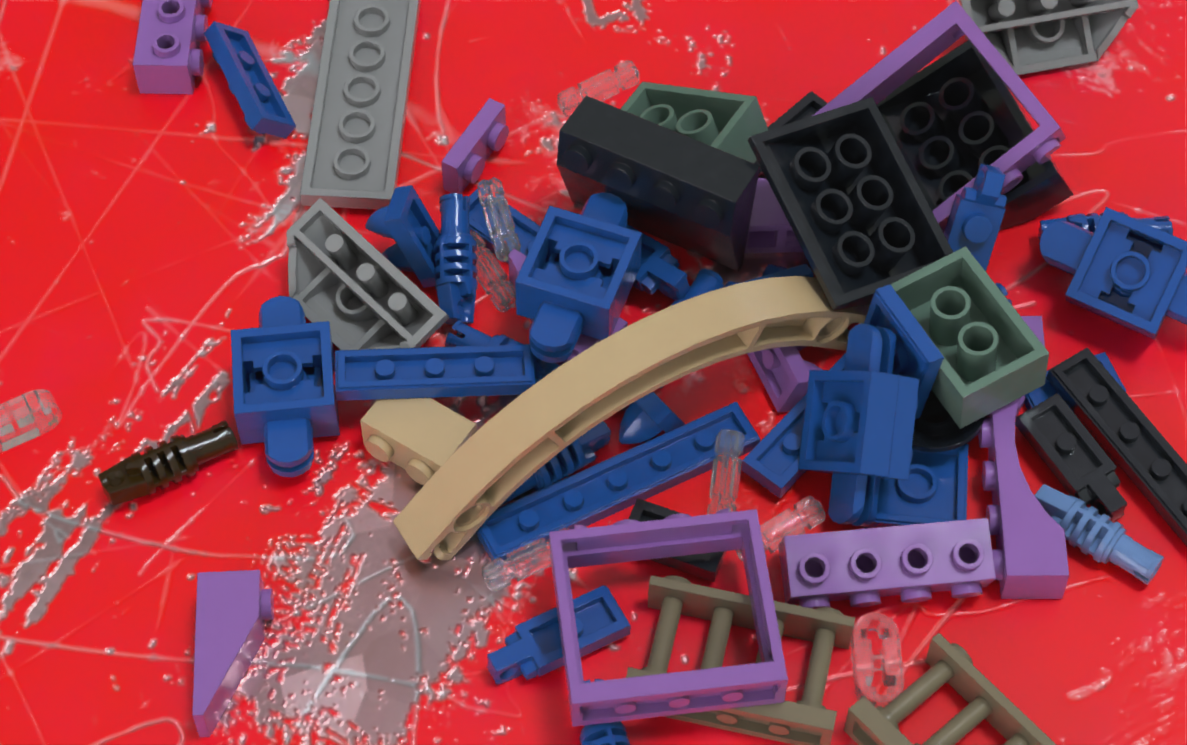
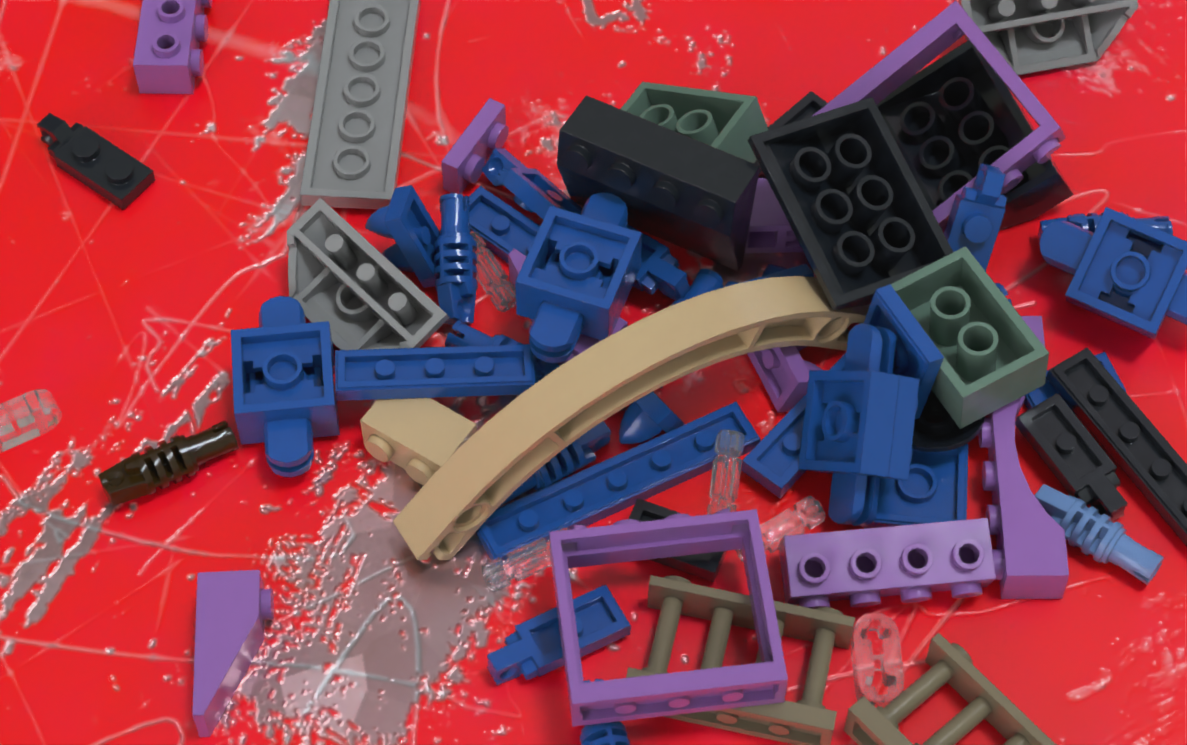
blue plate [204,21,296,139] -> none
clear axle [477,177,521,262] -> none
clear axle [557,60,640,117] -> none
none -> black hinge [37,113,155,210]
none -> blue hinge [481,148,583,219]

